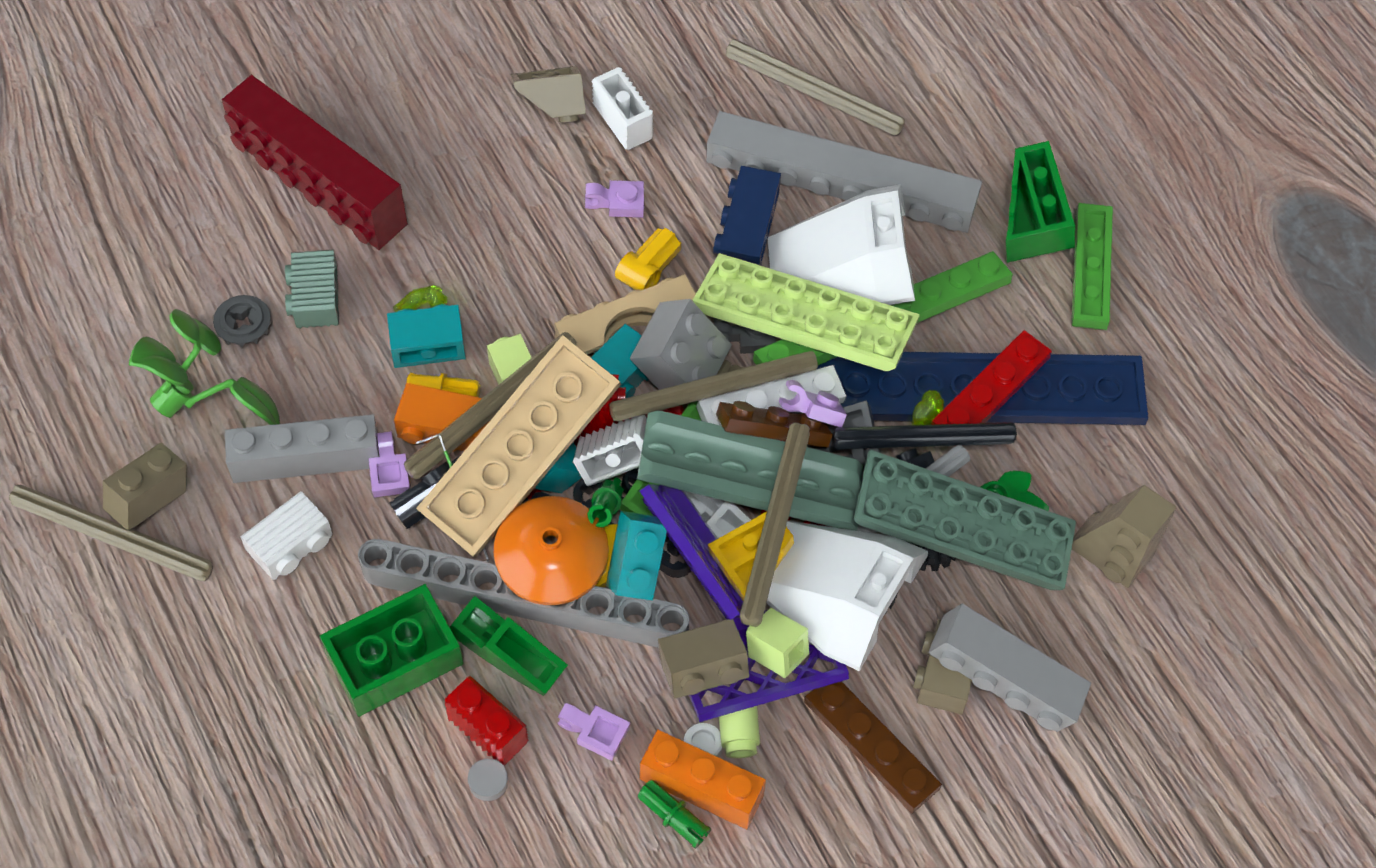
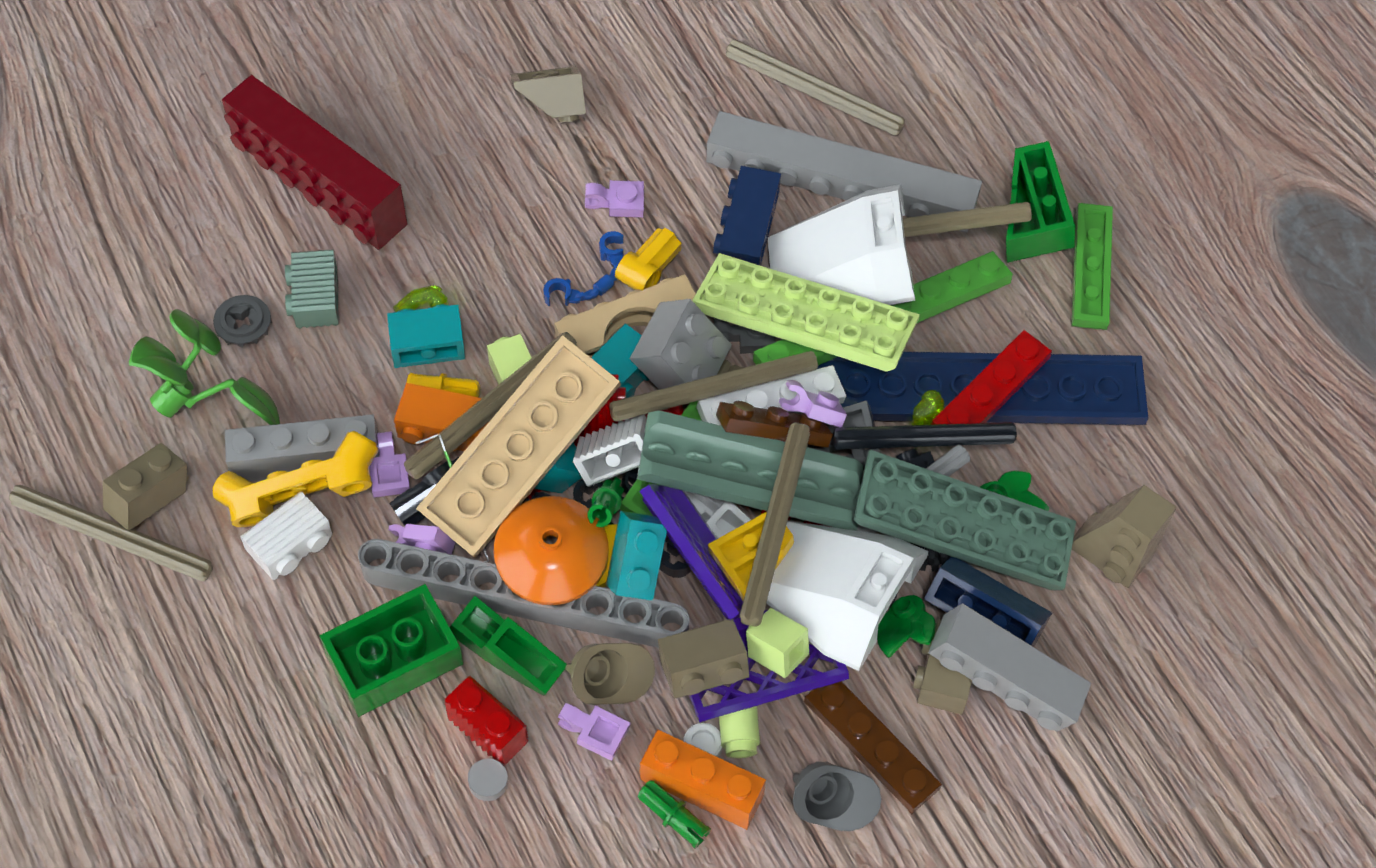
white brick [591,67,653,150] -> none
none -> yellow plate [212,431,379,527]
none -> lavender plate [388,524,455,555]
none -> blue piece [543,231,624,306]
none -> dark tan piece [566,643,655,705]
none -> dark grey piece [792,762,882,831]
none -> green plate [877,595,936,658]
none -> dark tan axle [903,202,1032,237]
none -> dark blue brick [924,557,1052,647]

